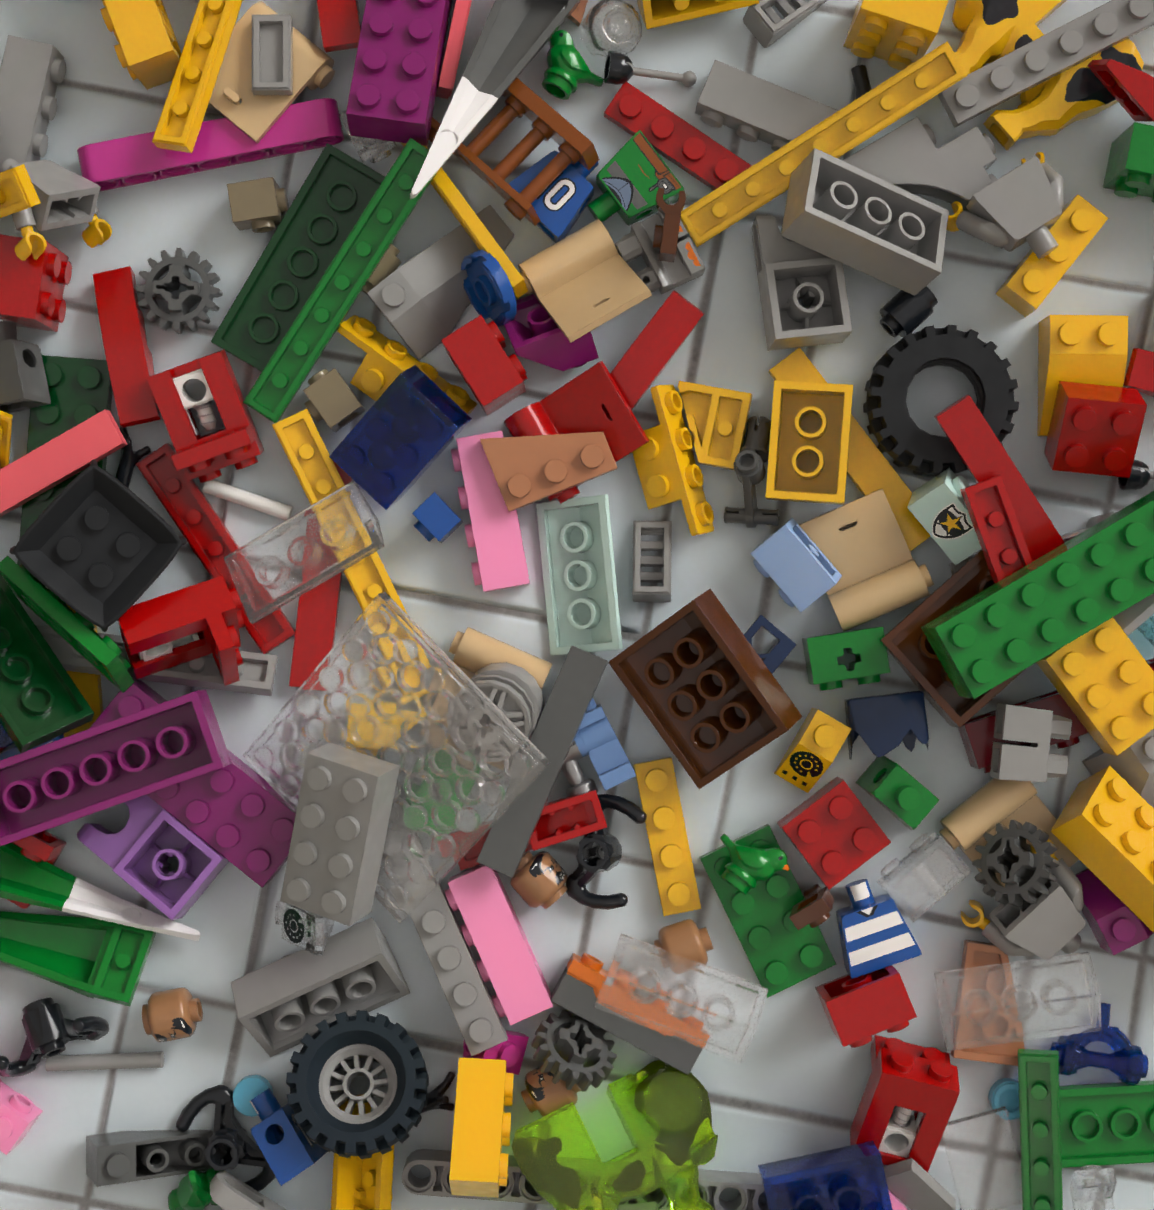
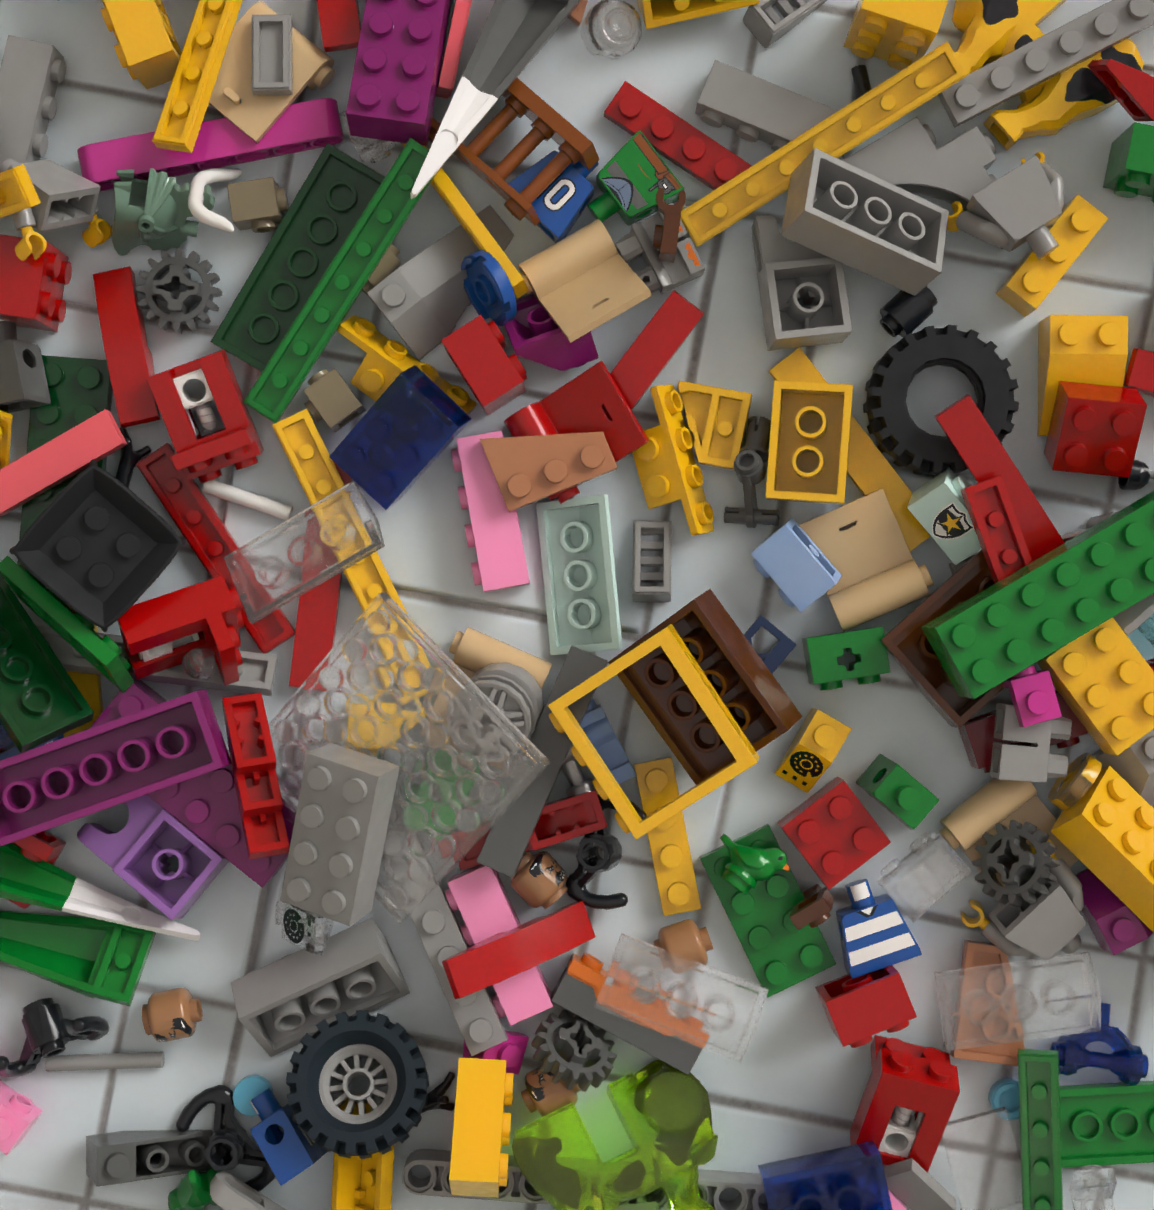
blue plate [412,492,463,543] -> none
green animal [542,30,604,100] -> none
hinge [604,52,697,87] -> none
dark blue piece [844,691,929,760] -> none
none -> sand green helmet [111,168,242,256]
none -> clear hinge [182,648,216,680]
none -> red slope [222,692,290,860]
none -> red slope [442,901,595,999]
none -> yellow window [548,624,760,840]
none -> dark pink bracket [1002,665,1062,727]
none -> piece [1048,753,1102,811]

